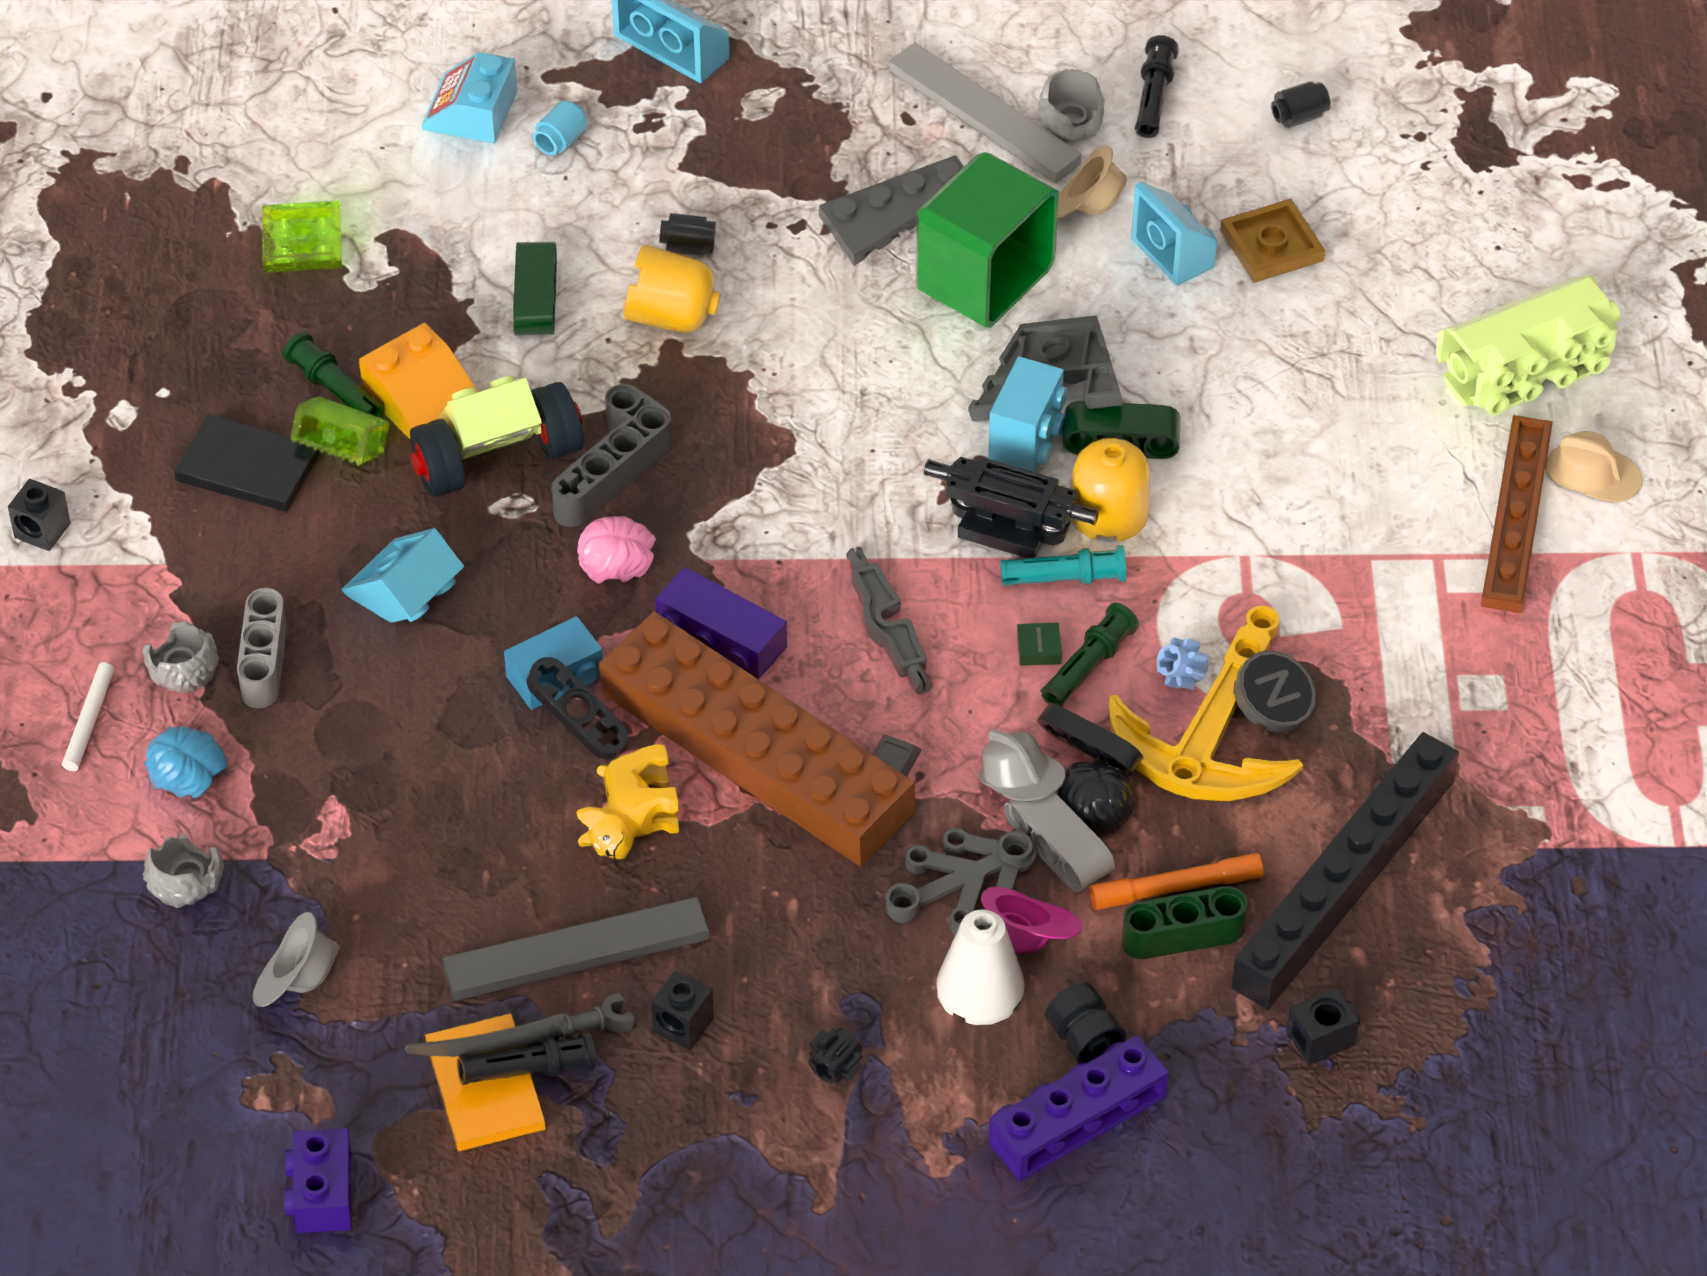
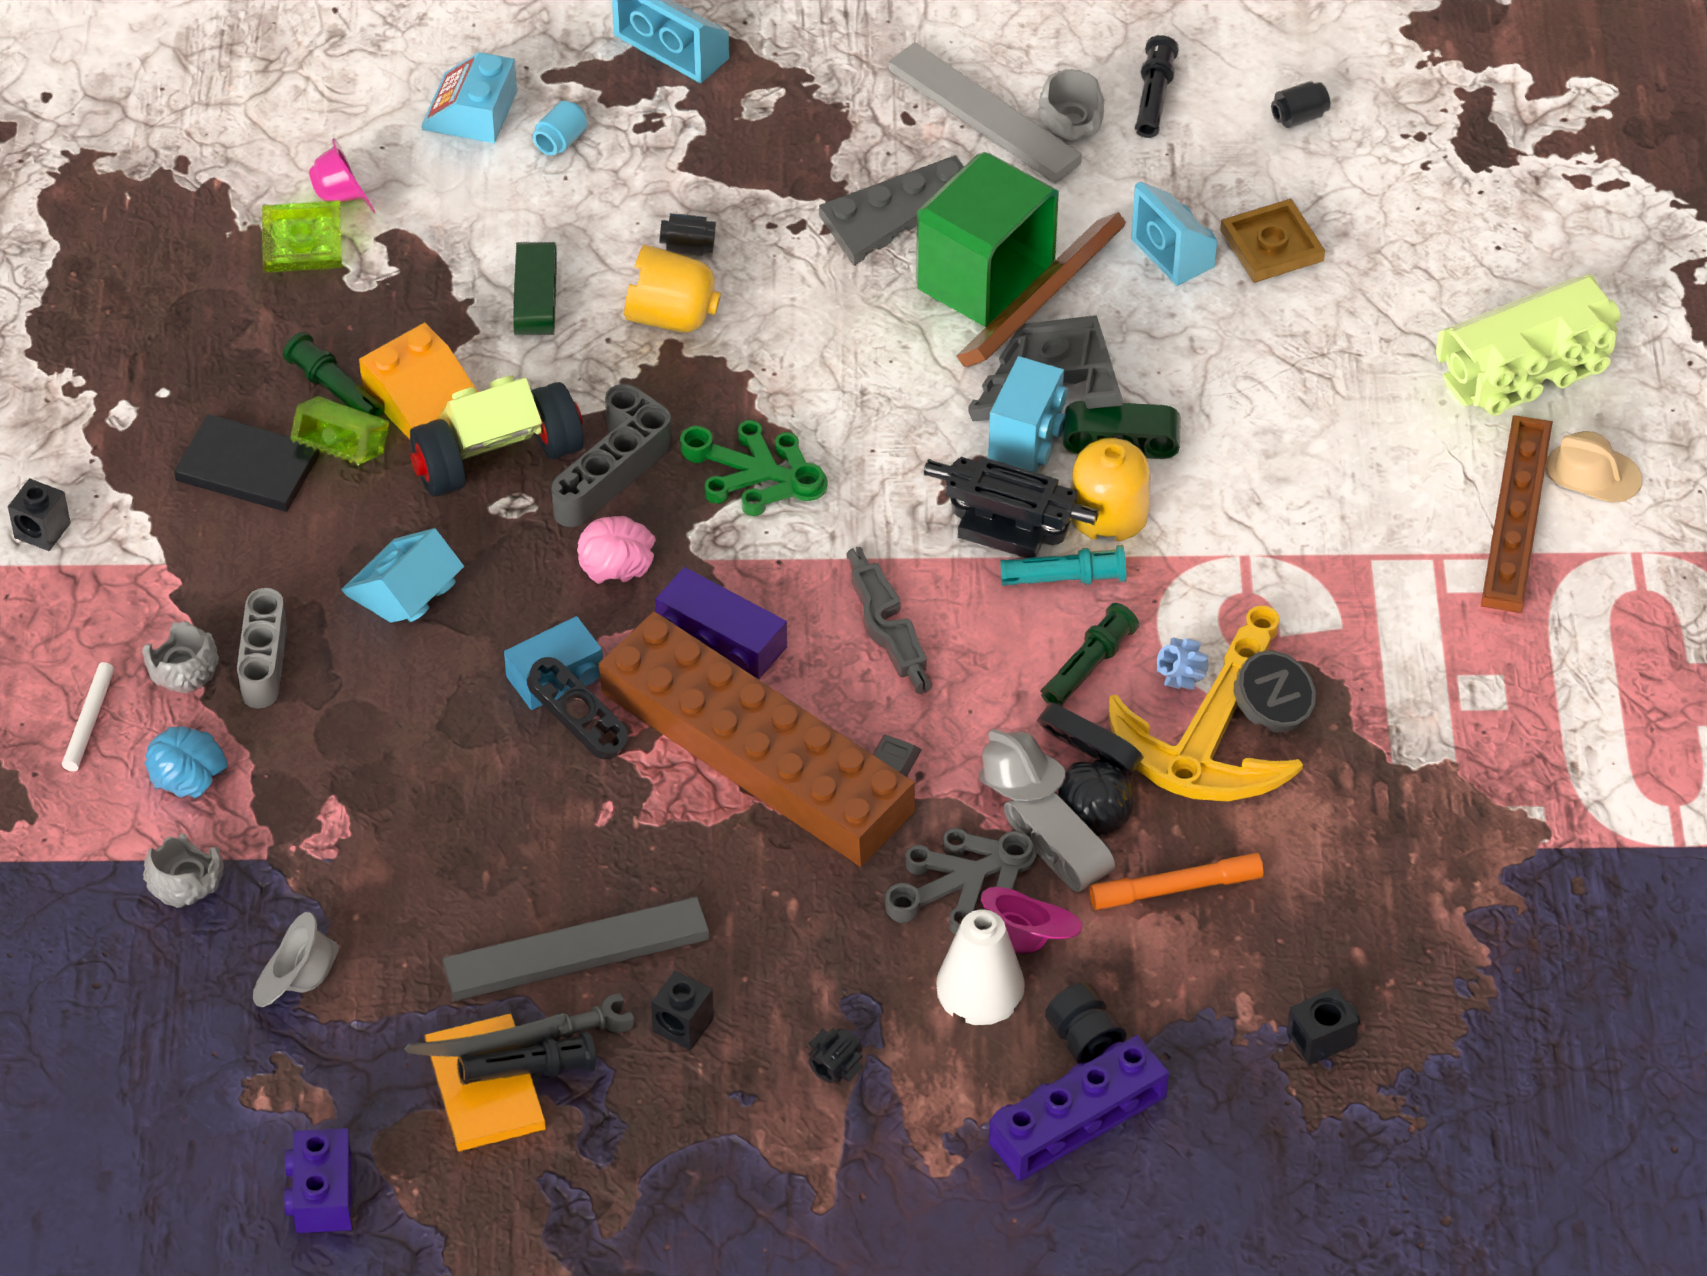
yellow animal [576,744,679,860] -> none
dark green tile [1017,623,1062,666] -> none
tan piece [1057,145,1127,220] -> none
dark green beam [1121,887,1248,959] -> none
black brick [1231,732,1459,1010] -> none
none -> dark pink piece [309,138,376,214]
none -> green plant [680,420,828,516]
none -> dark orange tile [956,212,1127,367]

